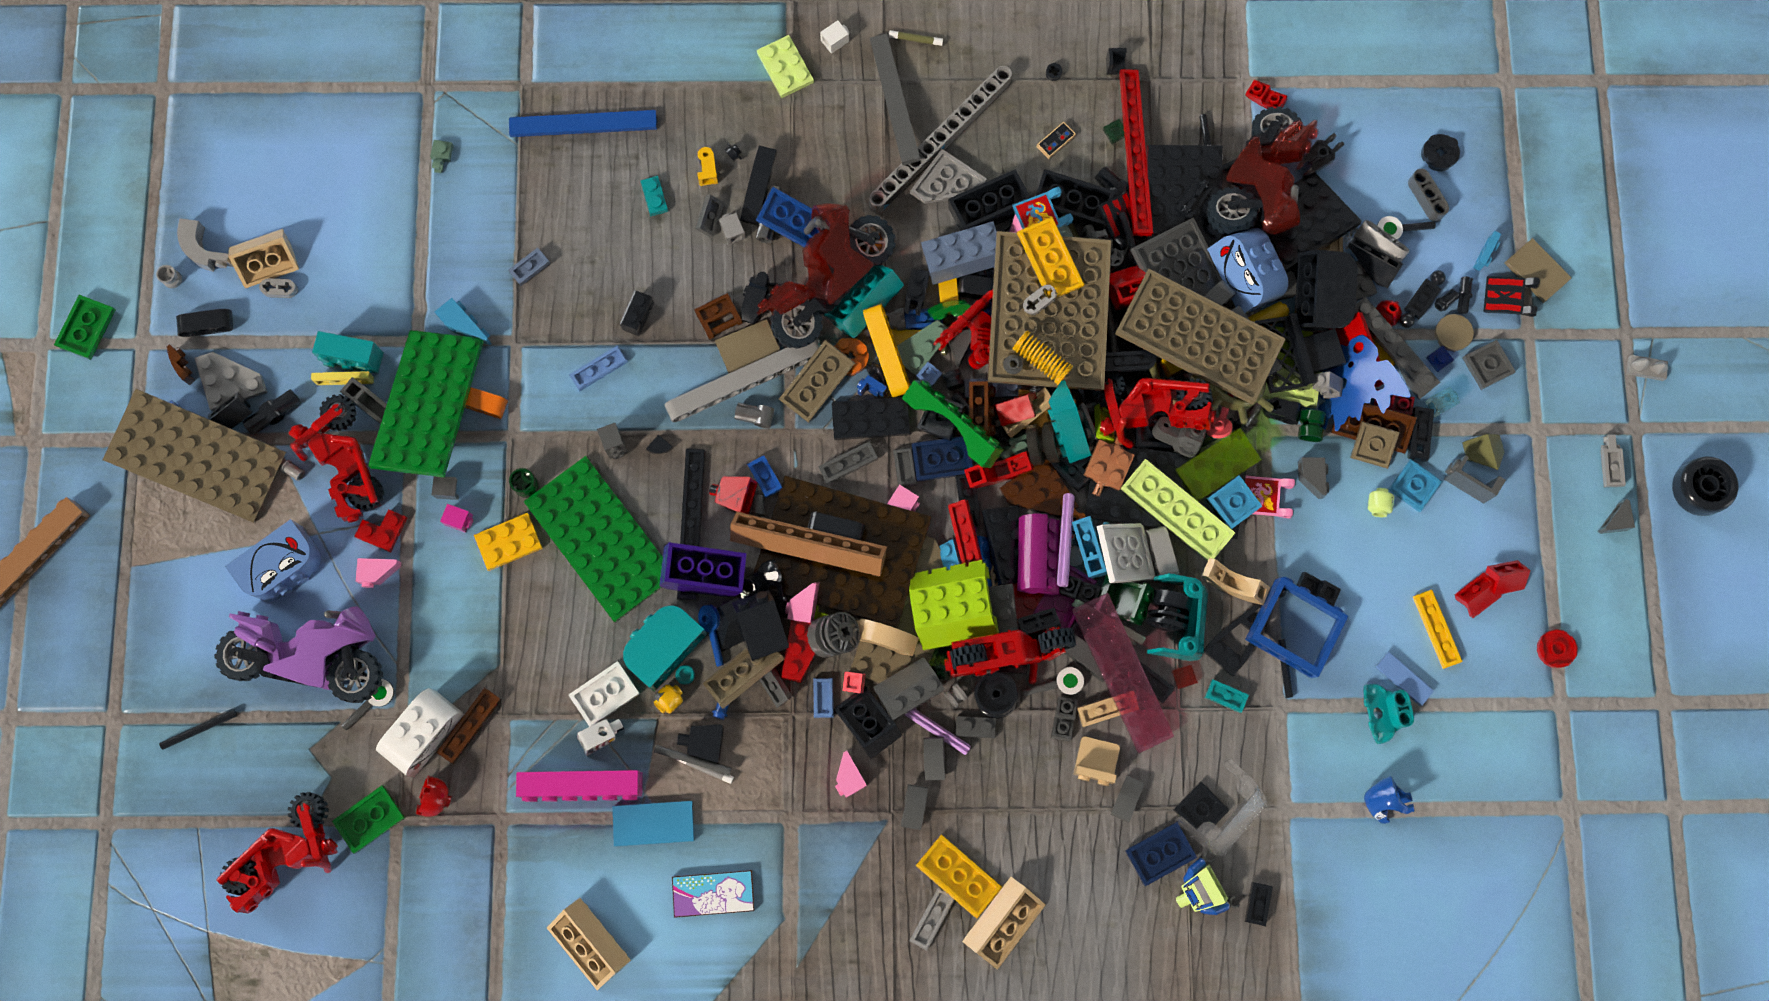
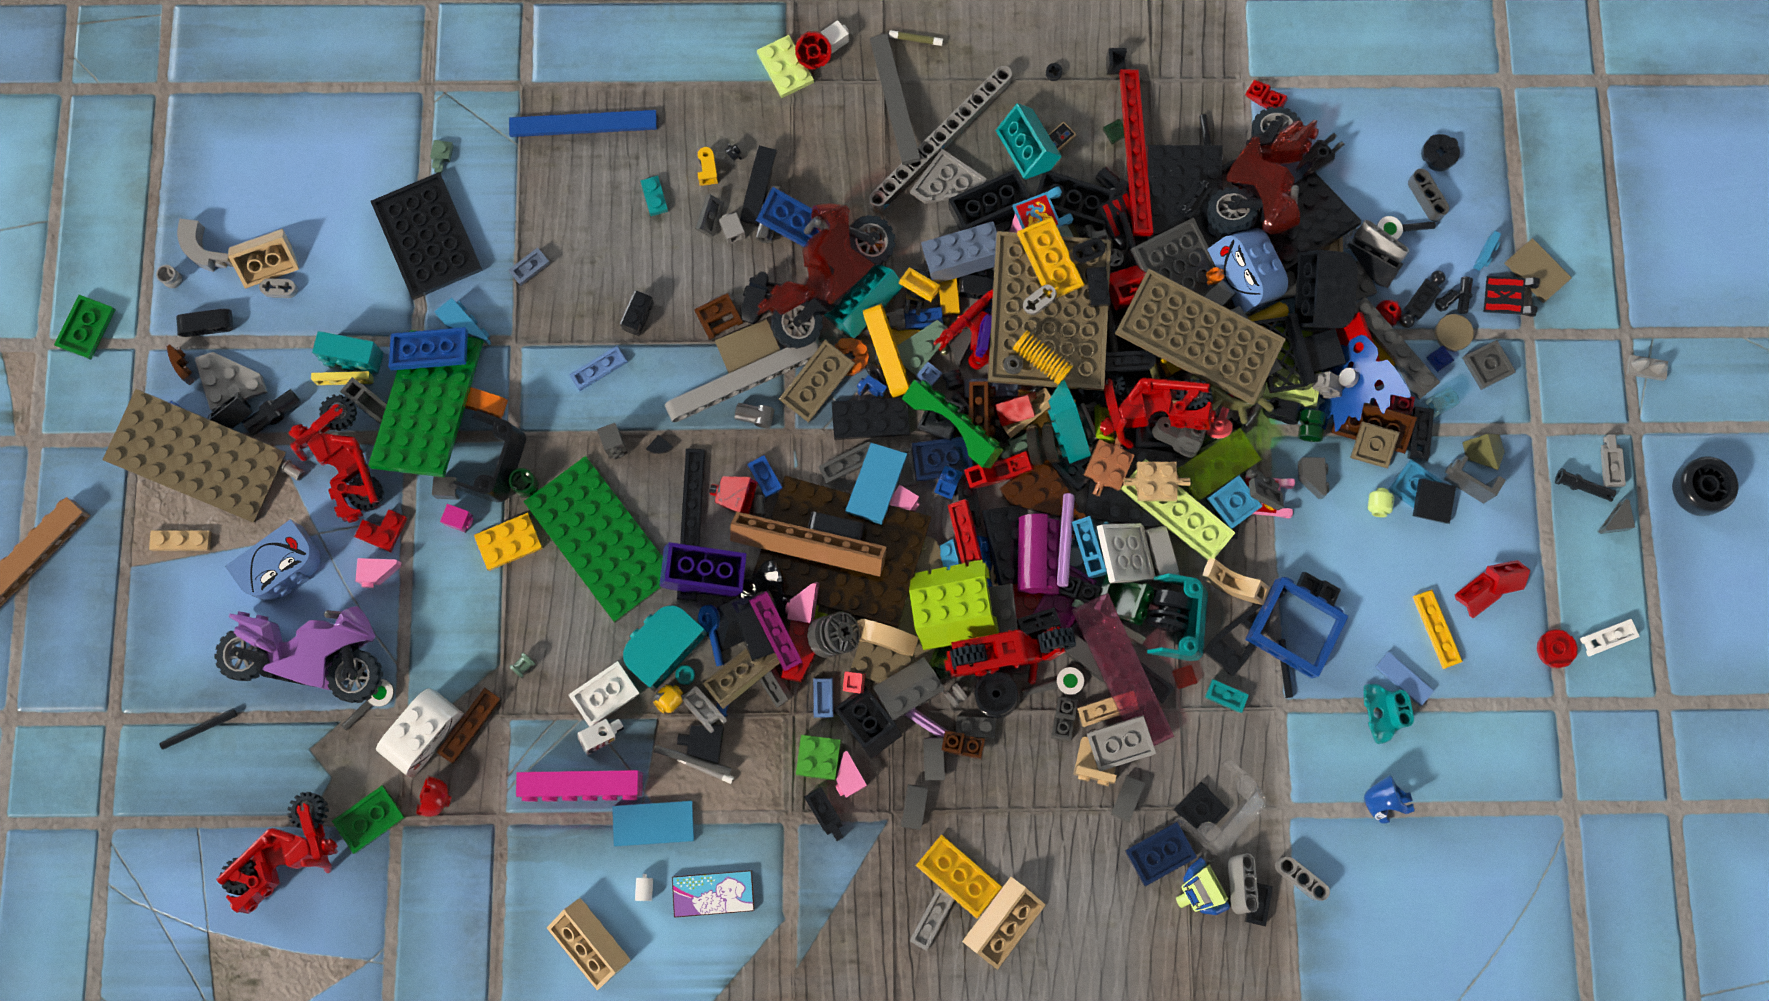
green slope [927,300,970,320] -> none
none -> tan plate [149,530,212,551]
none -> black plate [370,172,483,300]
none -> blue plate [388,327,468,371]
none -> black windscreen [449,411,526,503]
none -> sand green bush [509,652,535,678]
none -> white piece [635,874,653,901]
none -> light grey hinge [682,686,727,733]
none -> magenta plate [749,591,802,671]
none -> red cylinder [795,31,832,69]
none -> bright green brick [796,735,841,781]
none -> black hinge [804,787,844,842]
none -> dark azure tile [845,443,907,525]
none -> yellow tile [899,267,941,302]
none -> blue bracket [934,466,962,500]
none -> reddish brown slope [941,731,986,760]
none -> dark purple tile [975,314,992,358]
none -> teal slope [995,103,1062,179]
none -> black plate [1069,238,1105,265]
none -> black plate [1086,266,1111,307]
none -> light grey plate [1087,715,1156,771]
none -> tan plate [1123,462,1190,501]
none -> orange plate [1206,267,1225,285]
none -> light grey beam [1228,853,1259,915]
none -> dark grey plate [1246,469,1284,511]
none -> light grey beam [1275,857,1330,901]
none -> tile [1339,368,1359,388]
none -> black tile [1413,479,1456,524]
none -> black pin [1555,468,1616,502]
none -> white plate [1580,619,1640,656]

